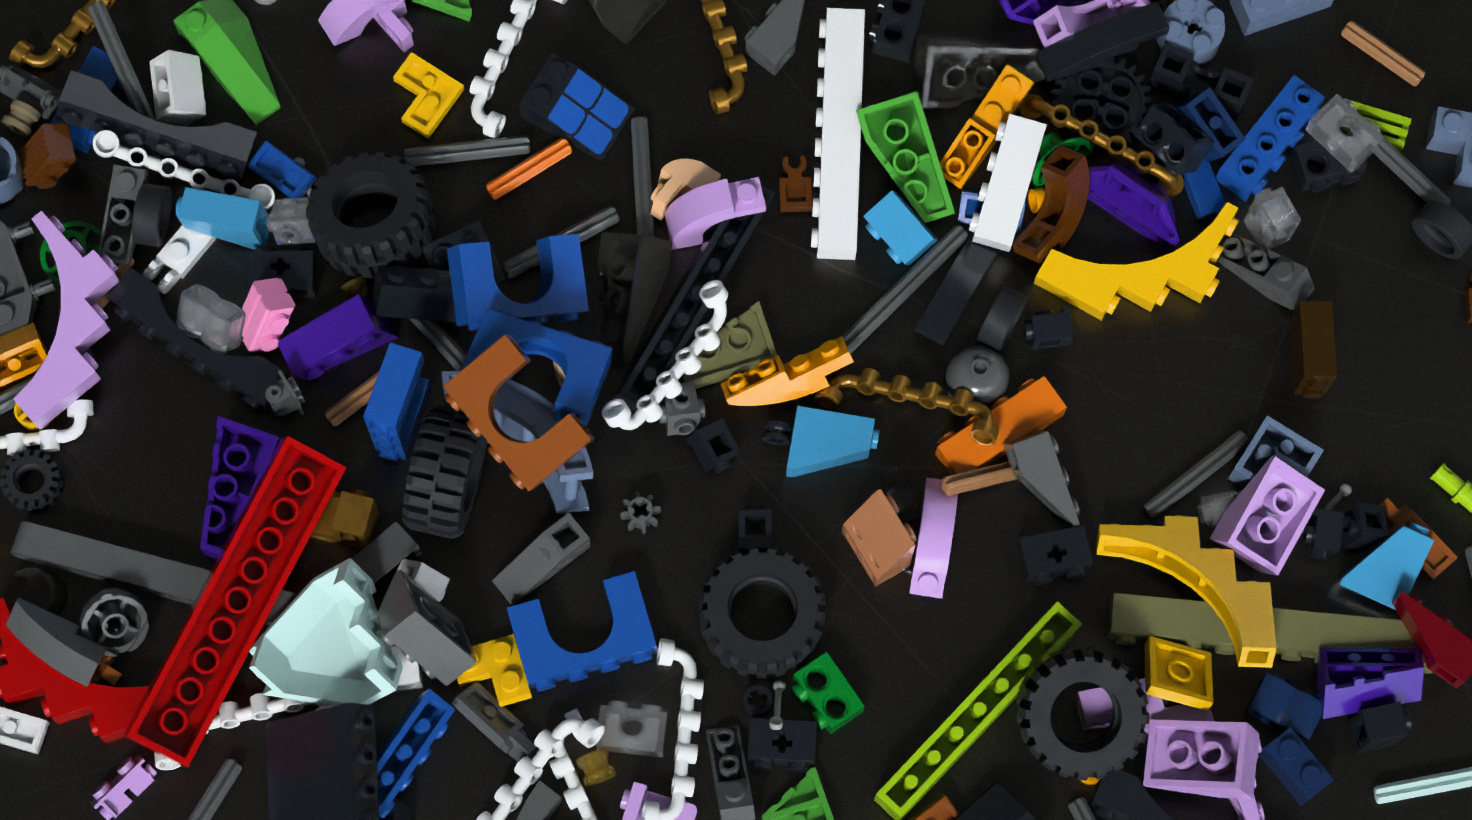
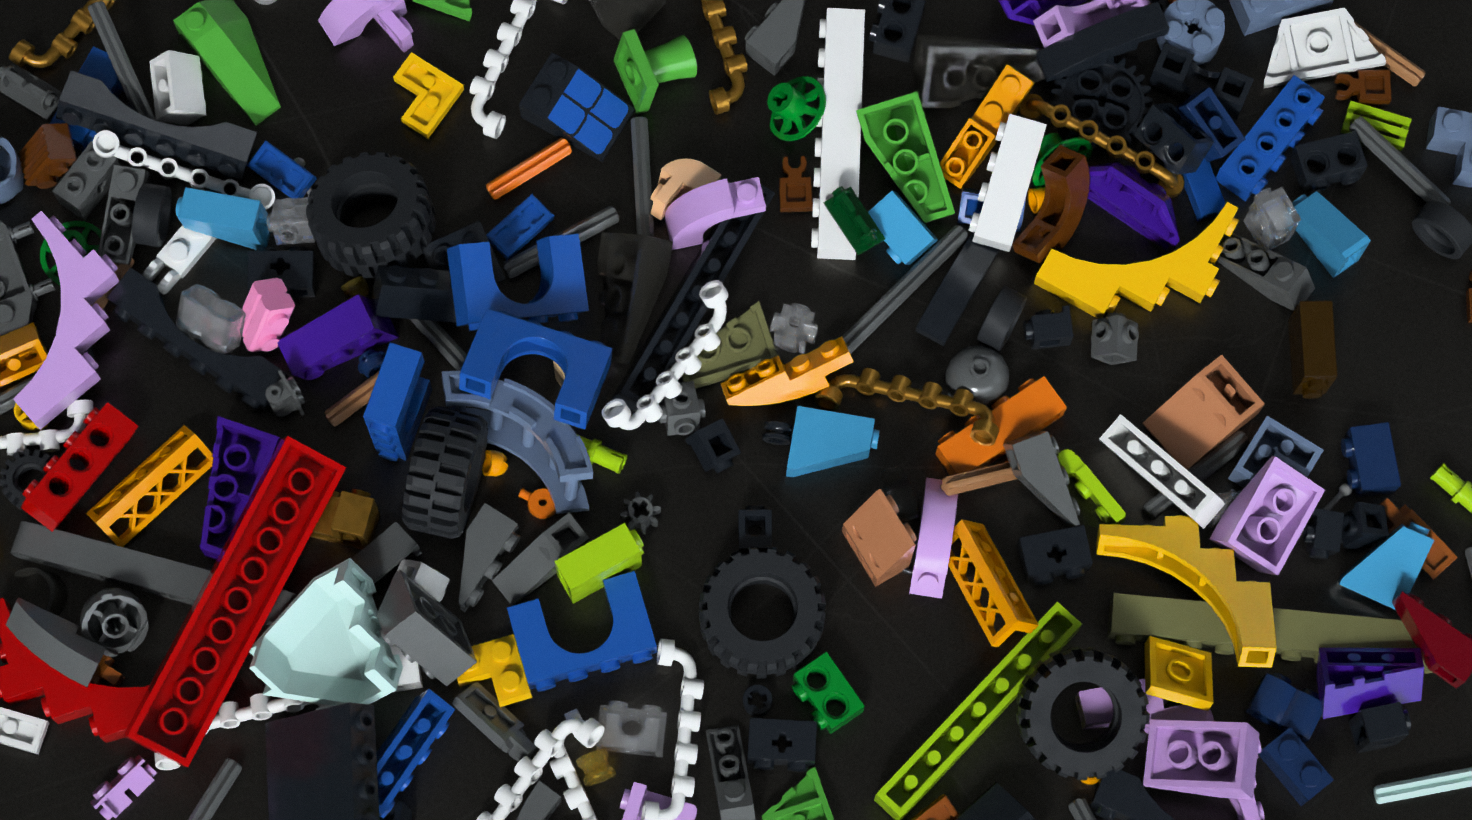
dark tan wheel [1,99,41,138] -> none
dark grey axle [404,135,530,166] -> none
dark orange arch [443,335,595,491] -> none
light grey hinge [769,680,786,730] -> none
clear brick [1305,94,1384,173] -> none
none -> red brick [21,402,139,532]
none -> dark grey brick [52,141,121,221]
none -> light orange fence [86,425,213,547]
none -> dark blue plate [357,349,386,379]
none -> dark grey slope [459,503,521,612]
none -> light orange hinge [482,450,508,477]
none -> blue plate [486,194,554,260]
none -> orange piece [518,488,556,519]
none -> lime brick [554,523,645,604]
none -> lime pin [576,434,627,474]
none -> bright green plant [613,29,697,115]
none -> green wheel [767,76,826,141]
none -> clear brick [770,303,819,354]
none -> dark green hinge [823,186,885,255]
none -> light orange fence [948,519,1039,647]
none -> lime hinge [1057,449,1126,525]
none -> dark grey brick [1091,312,1139,365]
none -> white brick [1099,414,1225,529]
none -> nougat slope [1142,355,1265,470]
none -> white wing [1263,8,1386,88]
none -> dark azure slope [1286,191,1371,278]
none -> reddish brown plate [1334,70,1392,104]
none -> dark blue brick [1341,422,1401,498]

